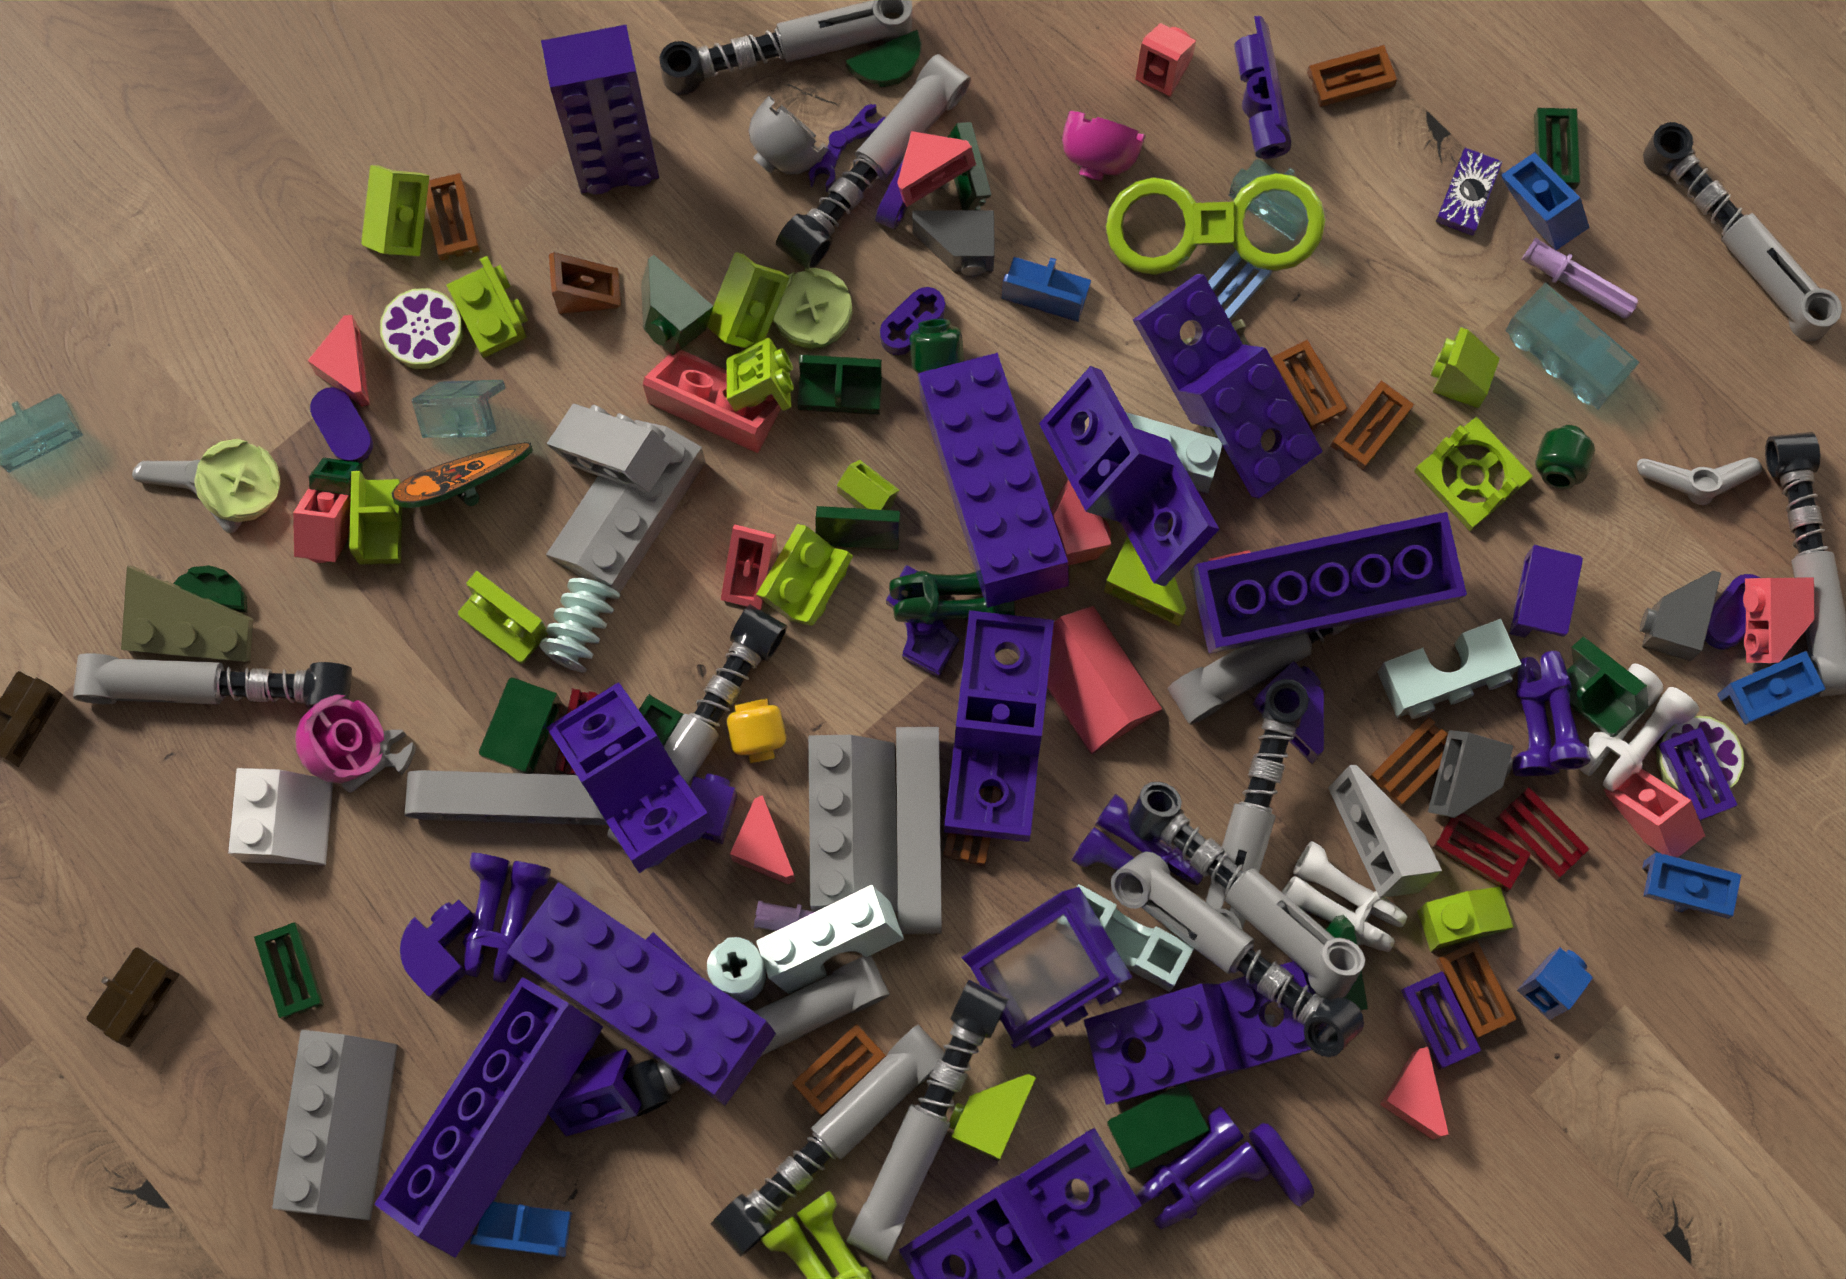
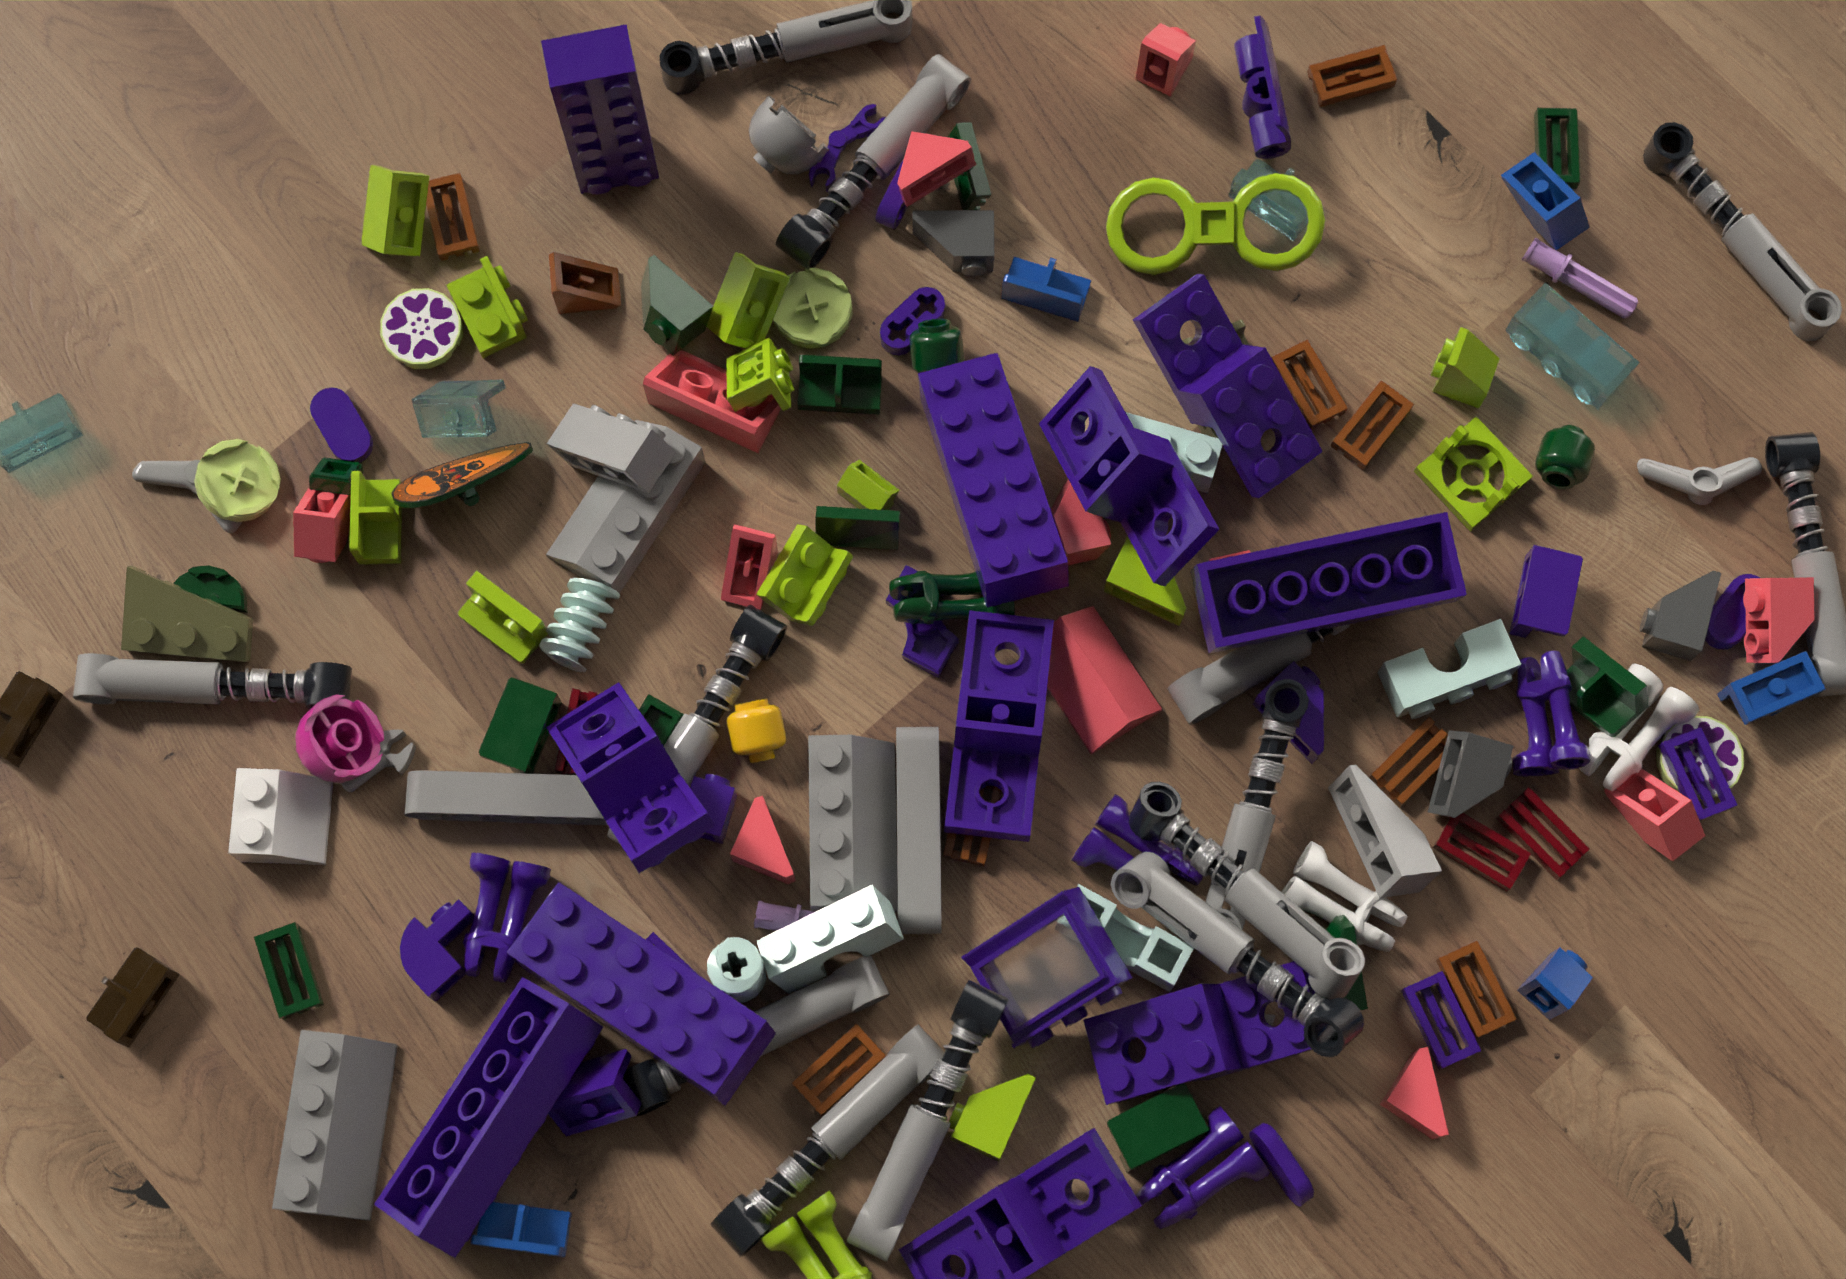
coral slope [308,315,370,406] -> none
dark green tile [846,29,921,87] -> none
dark pink cylinder [1062,111,1146,182] -> none
light blue tile [1208,250,1272,321] -> none
lime slope [1417,887,1514,952] -> none
tile [1435,148,1503,236] -> none
blue panel [1642,852,1741,919] -> none

